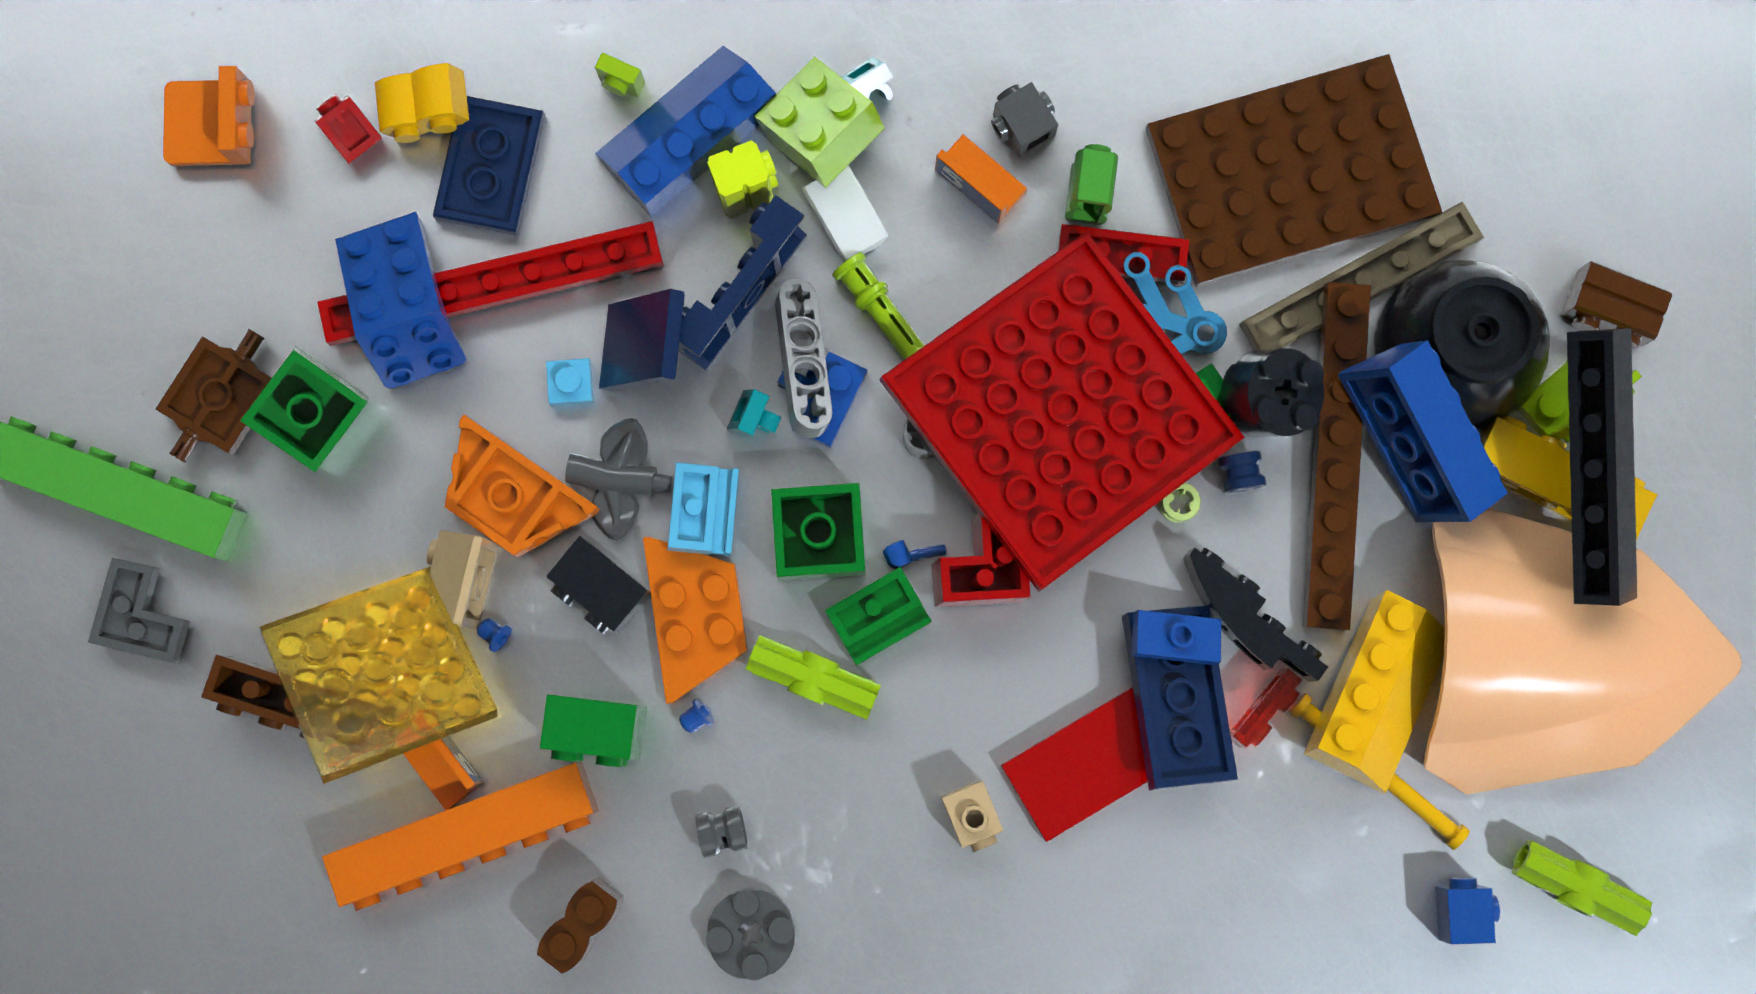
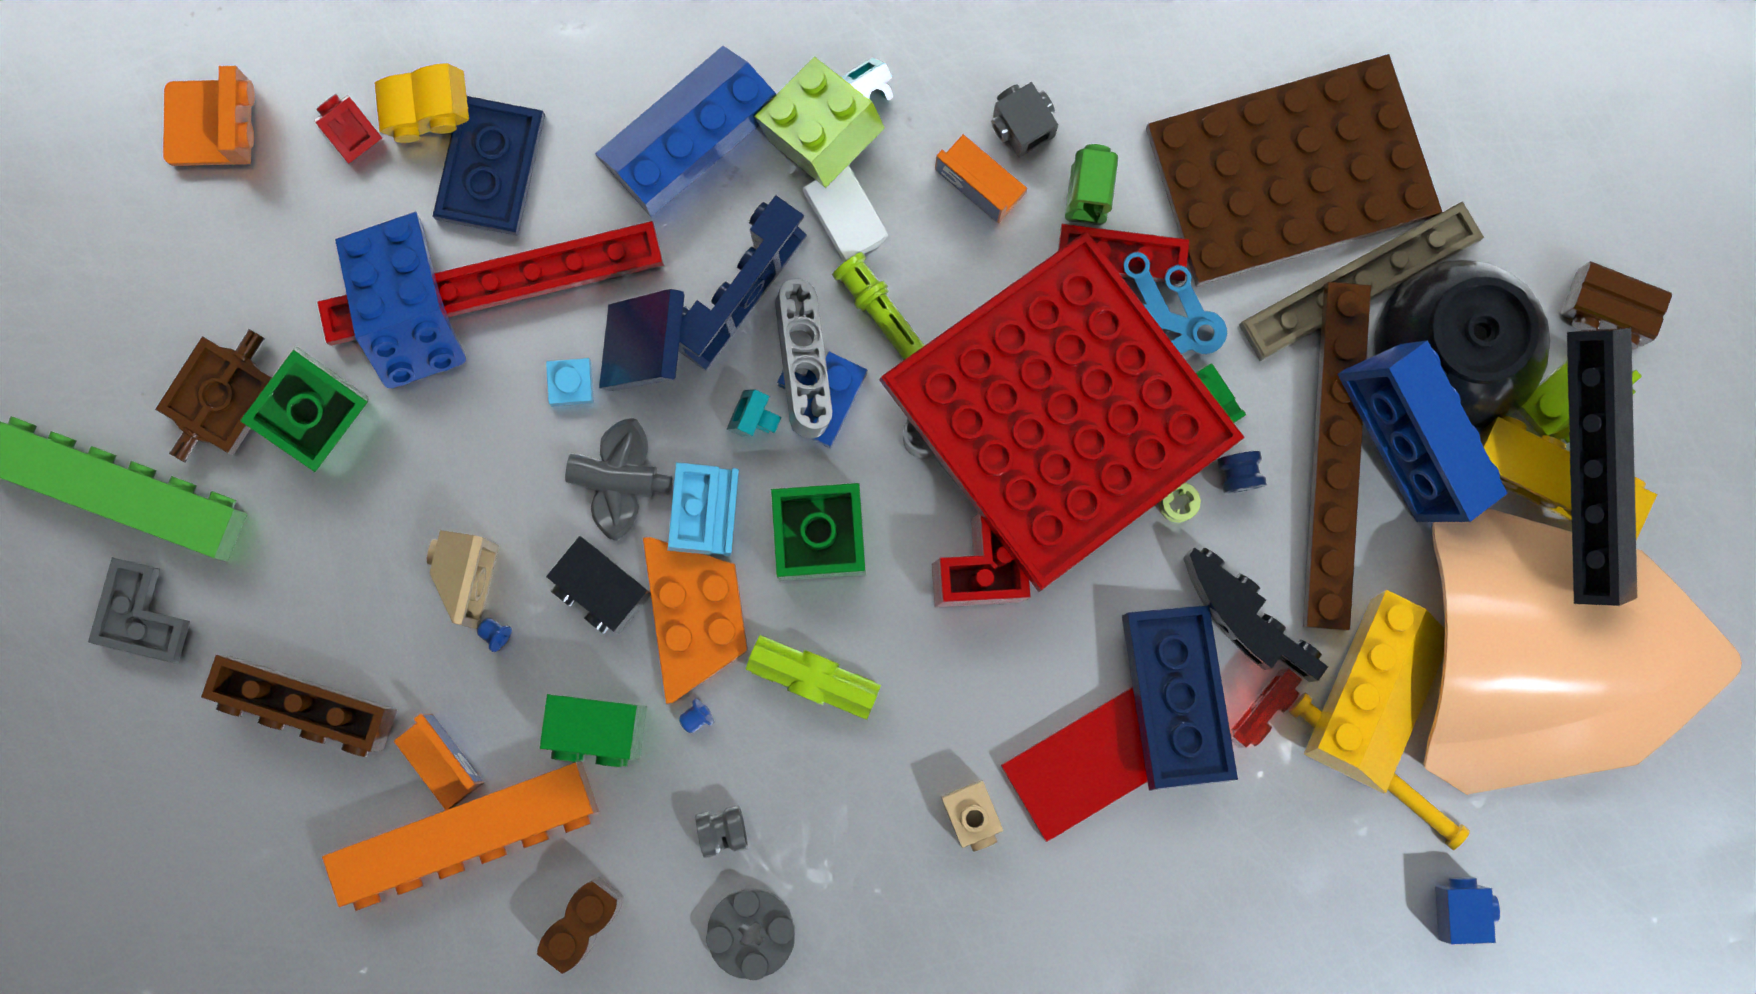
clear yellow plate [259,566,497,784] -> none
orange wing [444,414,600,558] -> none
lime plate [595,52,645,97] -> none
neon yellow brick [707,140,779,219] -> none
green plate [825,567,932,666] -> none
blue hand [883,540,947,569] -> none
blue plate [1132,610,1221,665] -> none
black brick [1221,348,1324,436] -> none
lime piece [1511,840,1653,936] -> none

